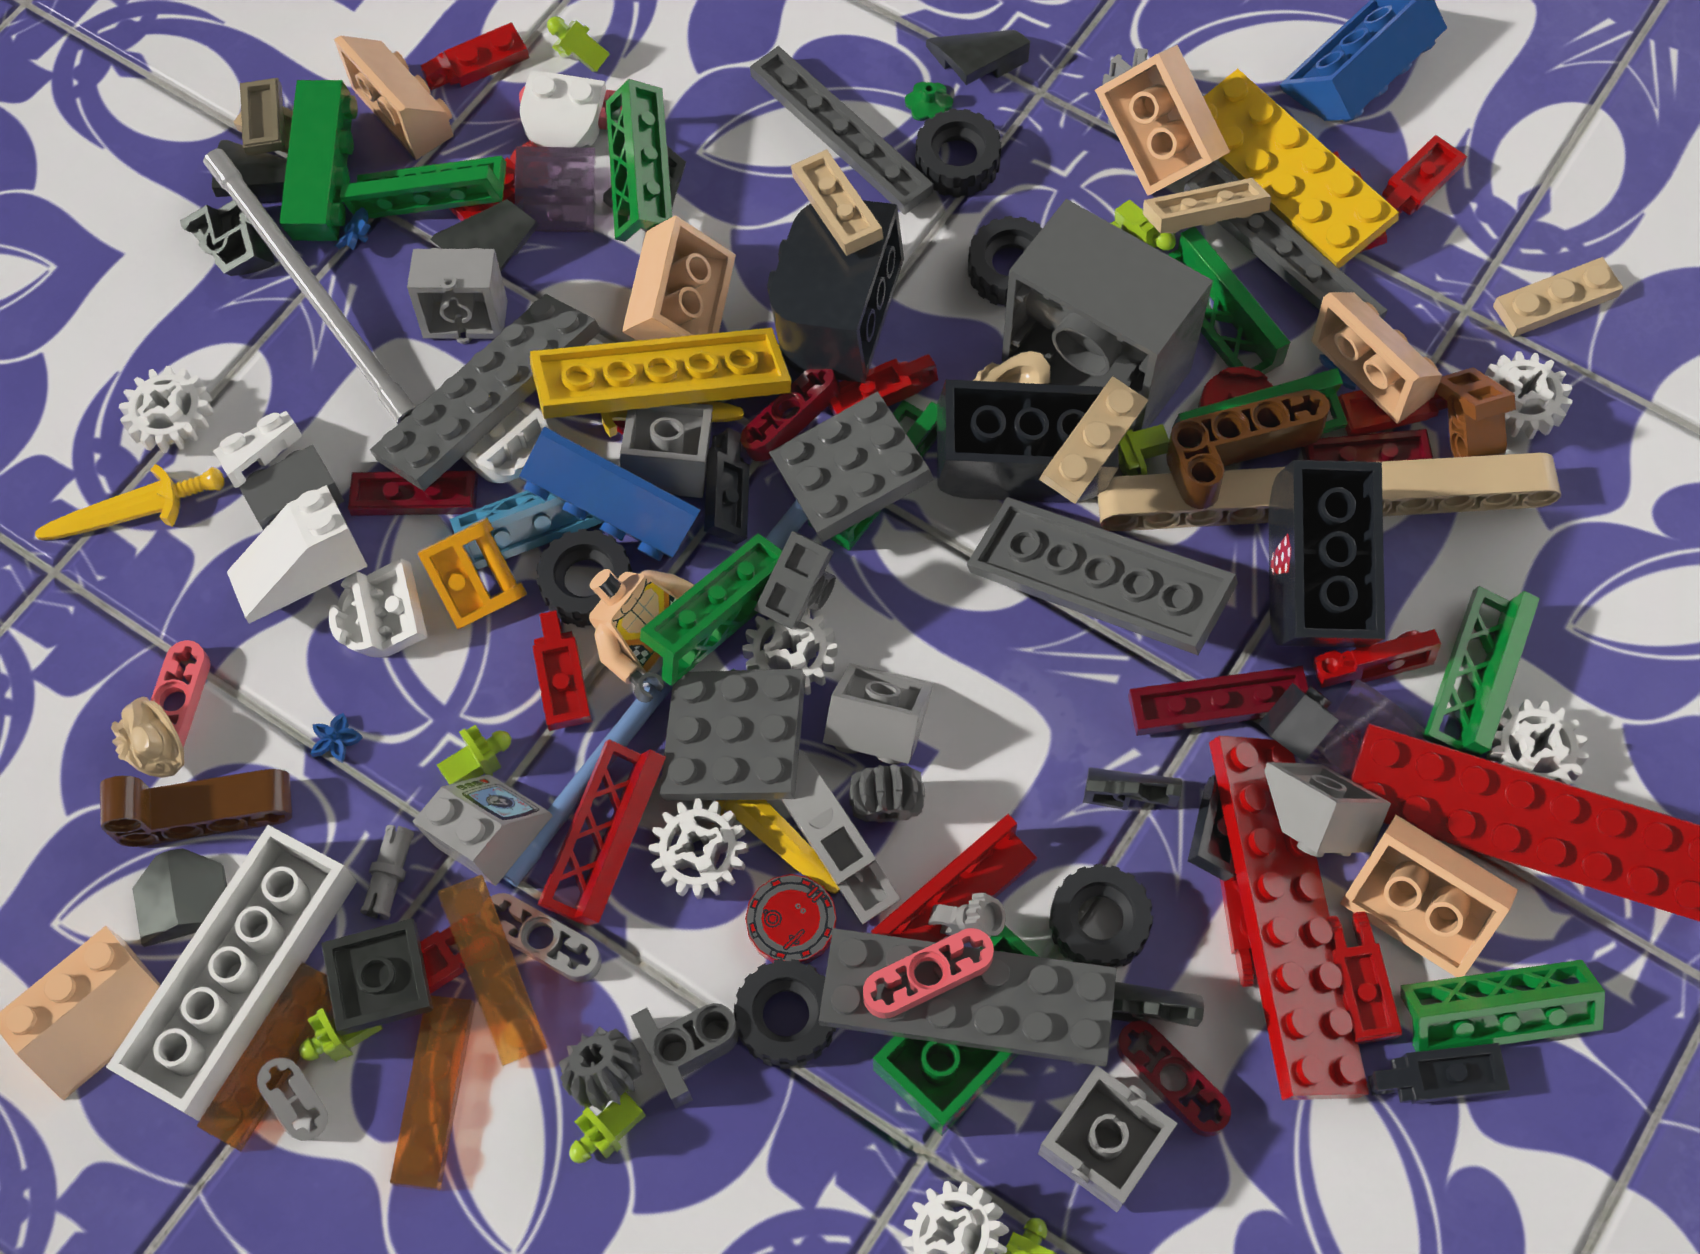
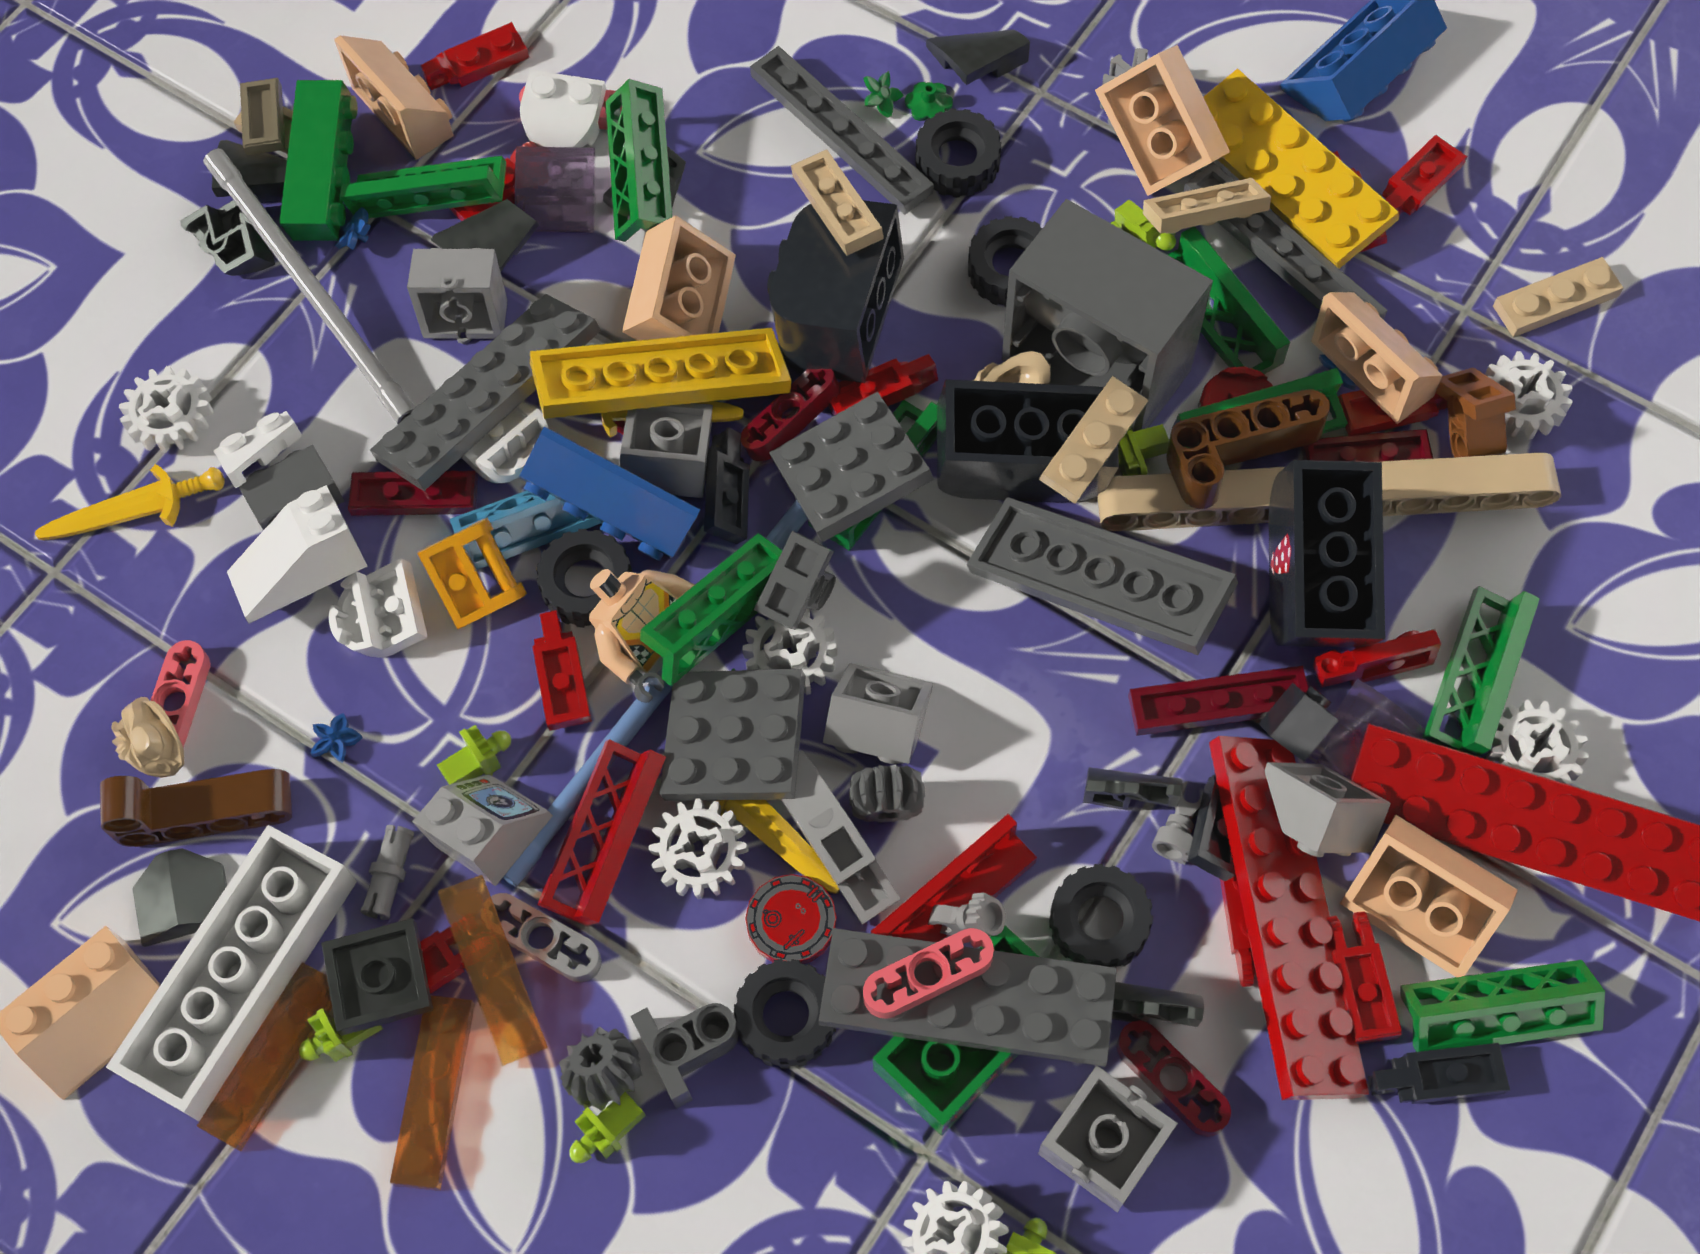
light grey beam [257,1058,328,1141] -> none
lime piece [547,16,610,72] -> none
none -> green plant [863,71,904,118]
none -> light grey piece [1152,782,1204,865]

